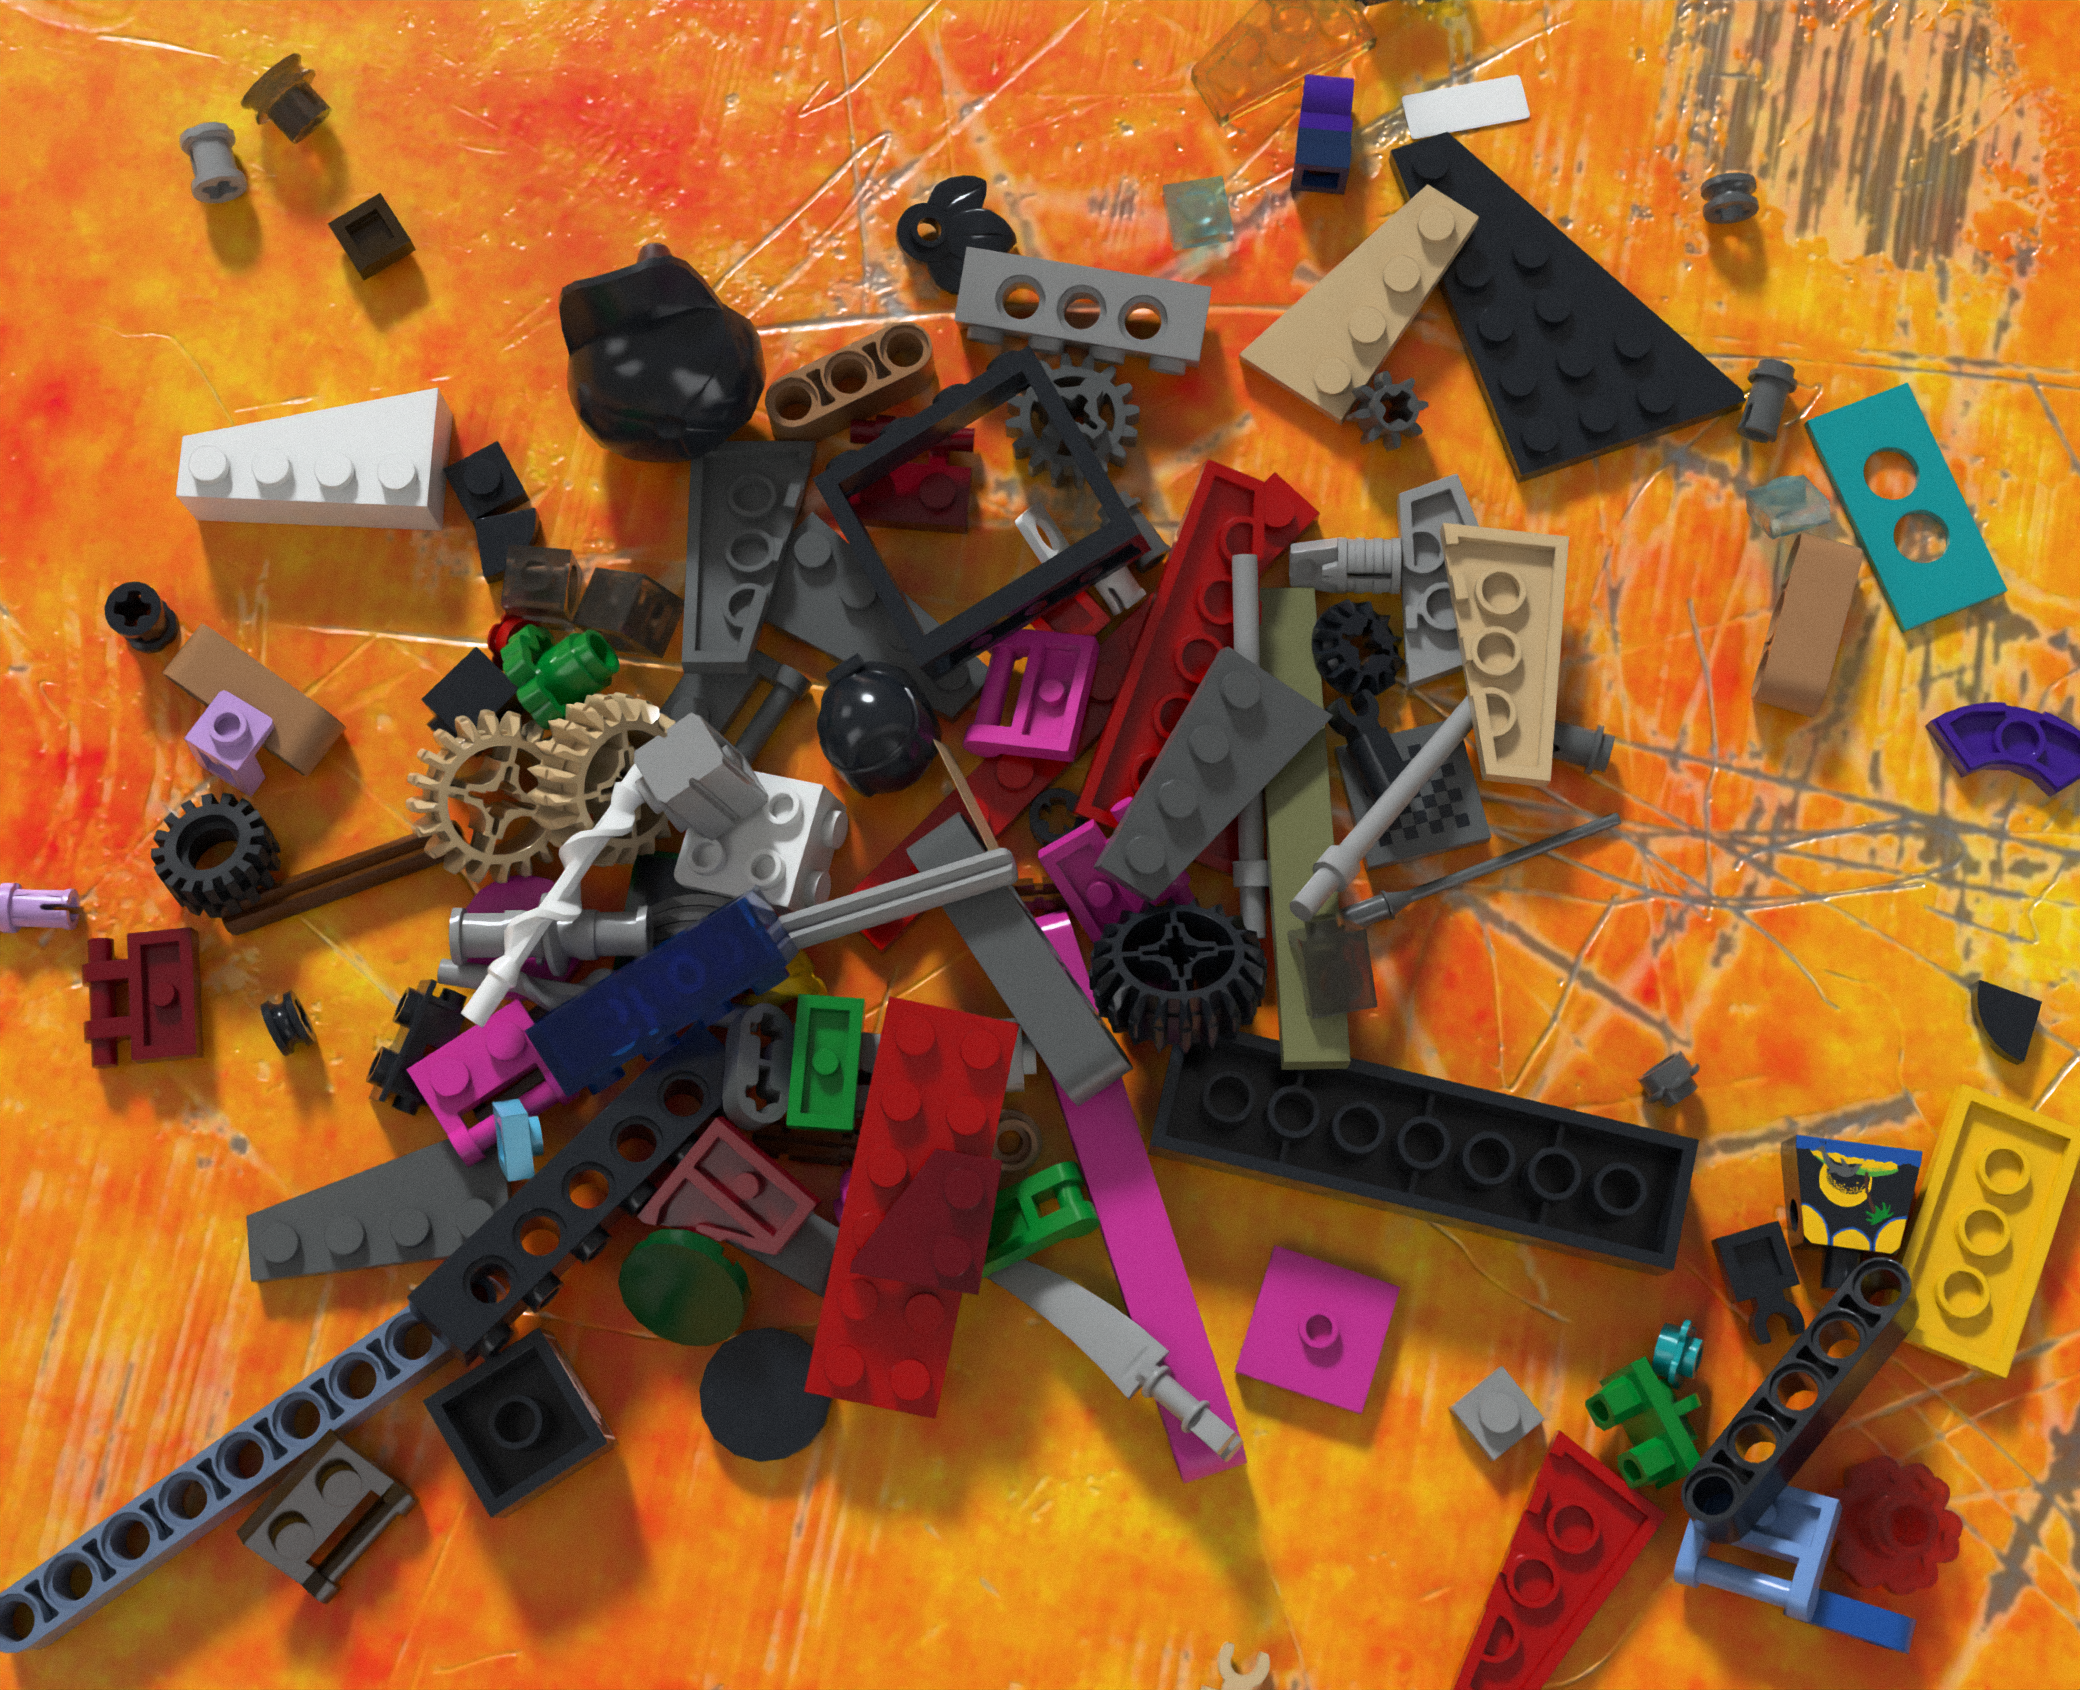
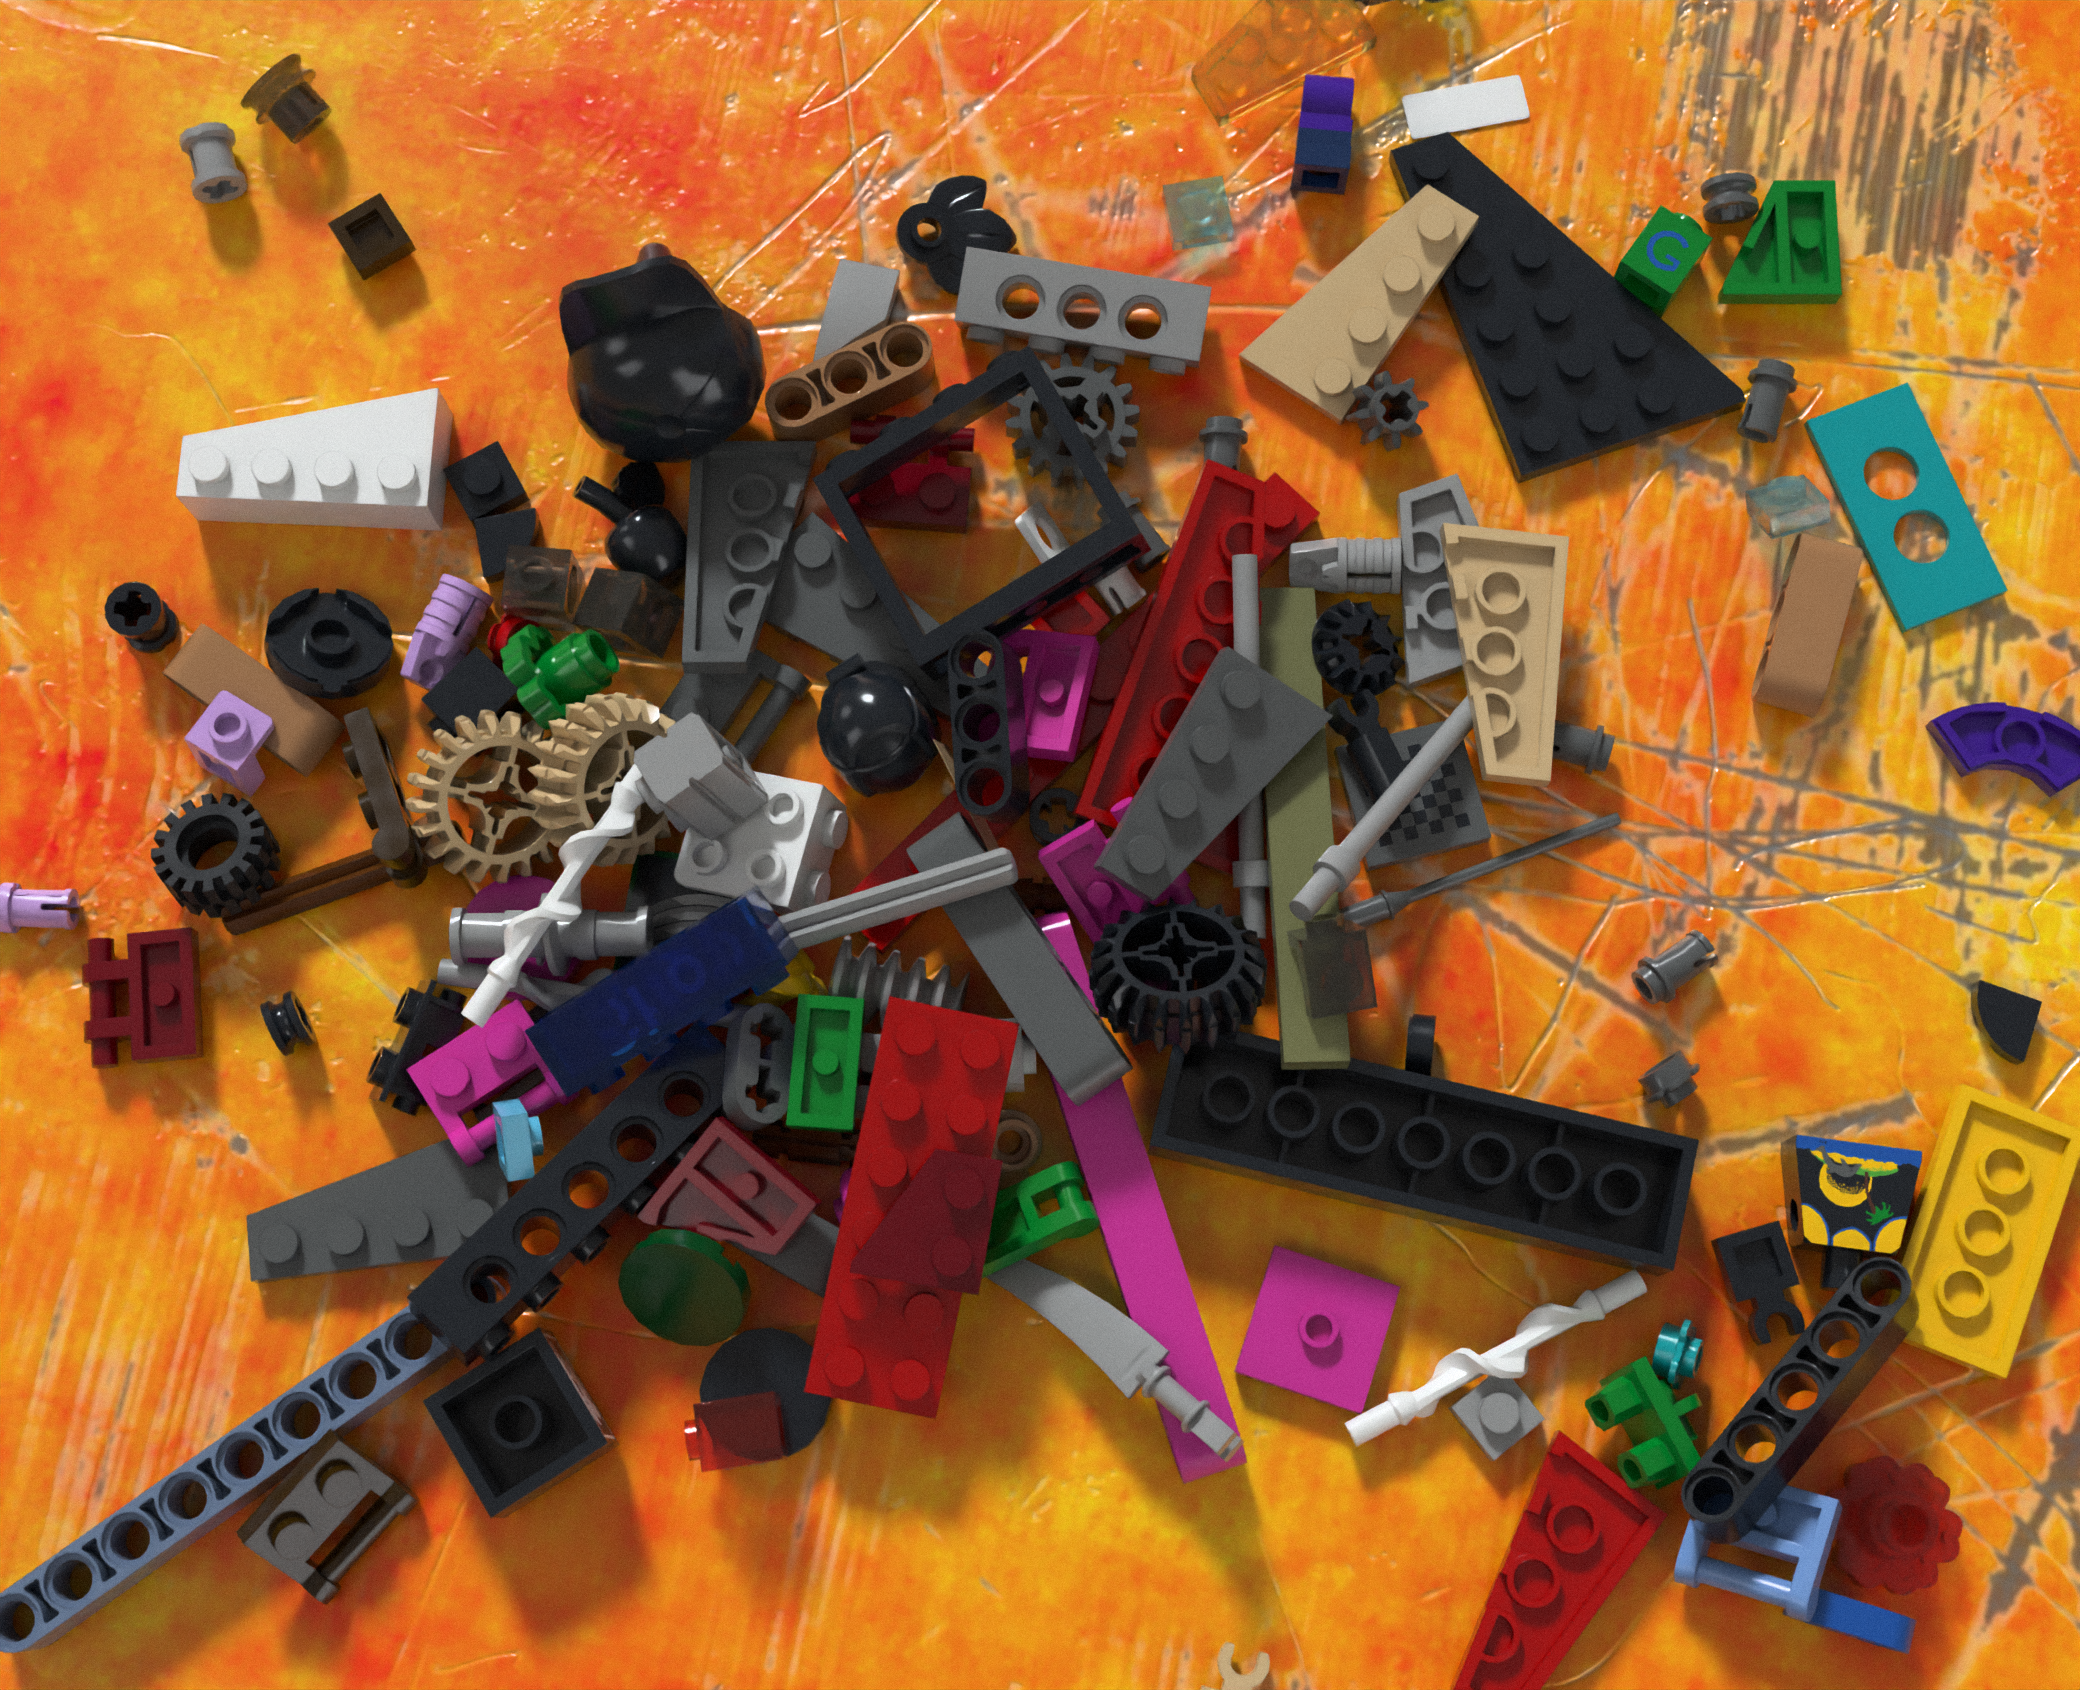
none -> black tile [264,588,393,700]
none -> dark brown plate [341,707,428,889]
none -> lavender hinge [400,574,494,691]
none -> black piece [573,461,687,591]
none -> clear red brick [684,1391,788,1473]
none -> light grey slope [813,259,900,362]
none -> light grey piece [828,935,970,1029]
none -> black beam [947,629,1030,824]
none -> dark grey pin [1199,416,1249,472]
none -> white piece [1344,1269,1647,1447]
none -> black tile [1405,1013,1436,1076]
none -> green brick [1614,205,1713,318]
none -> dark grey pin [1631,929,1718,1005]
none -> green wing [1718,180,1842,304]

